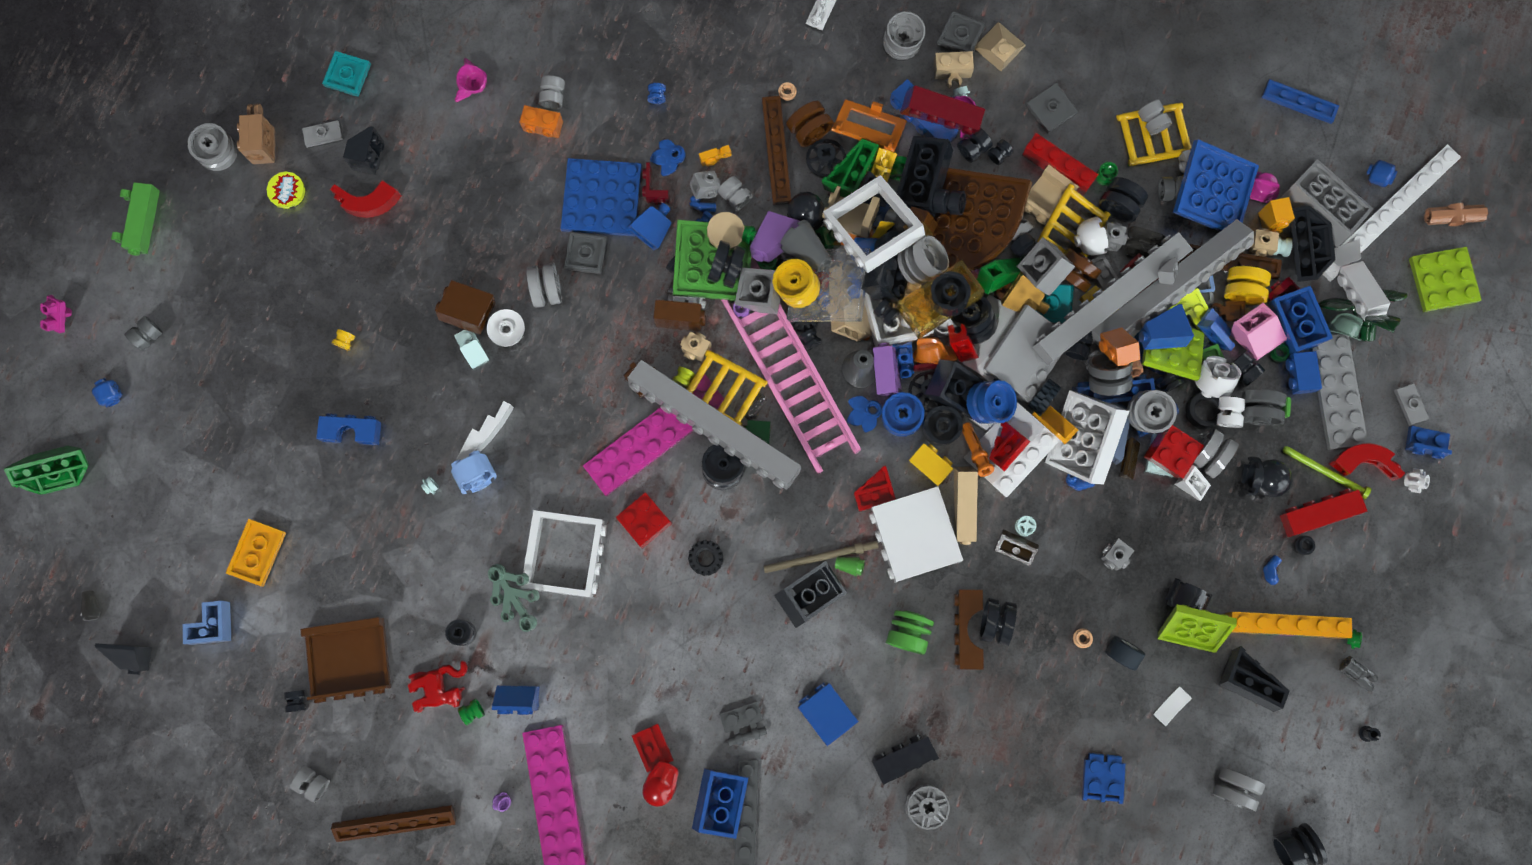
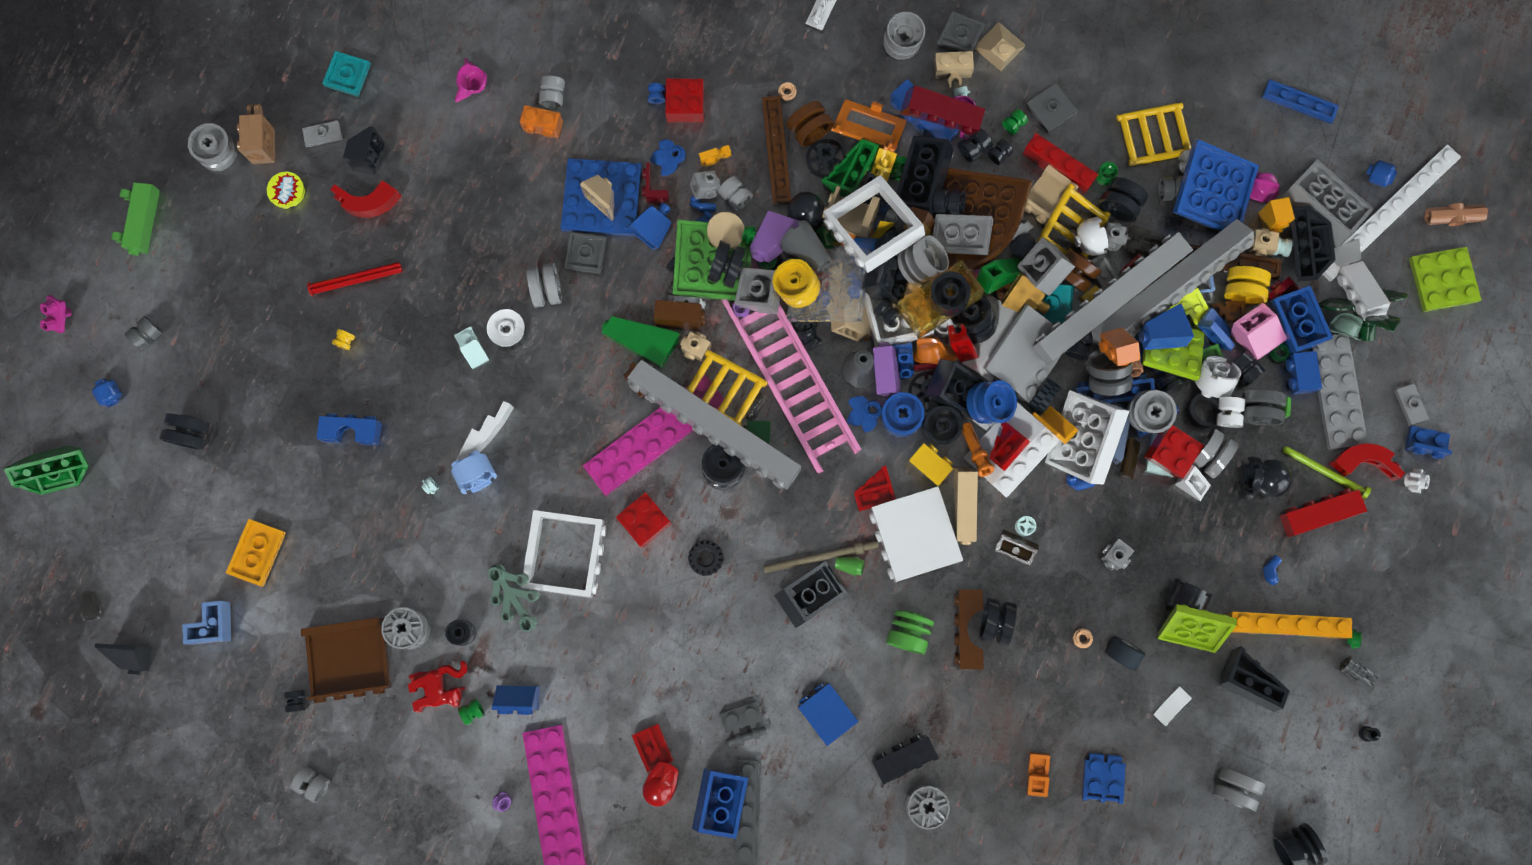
reddish brown plate [331,805,456,842] -> none
reddish brown brick [435,280,496,335] -> none
neon yellow wheel [672,366,695,388] -> none
light grey wheel [1138,100,1172,136] -> none
light grey slope [1158,257,1178,285] -> none
black plate [1295,535,1315,555] -> none
none -> black wheel [159,413,210,450]
none -> red axle [307,262,402,297]
none -> light grey wheel [381,607,431,650]
none -> tan slope [580,175,614,221]
none -> green slope [601,316,681,370]
none -> red brick [665,78,704,122]
none -> light grey plate [933,214,993,255]
none -> green wheel [1002,109,1028,135]
none -> orange slope [1027,752,1050,797]

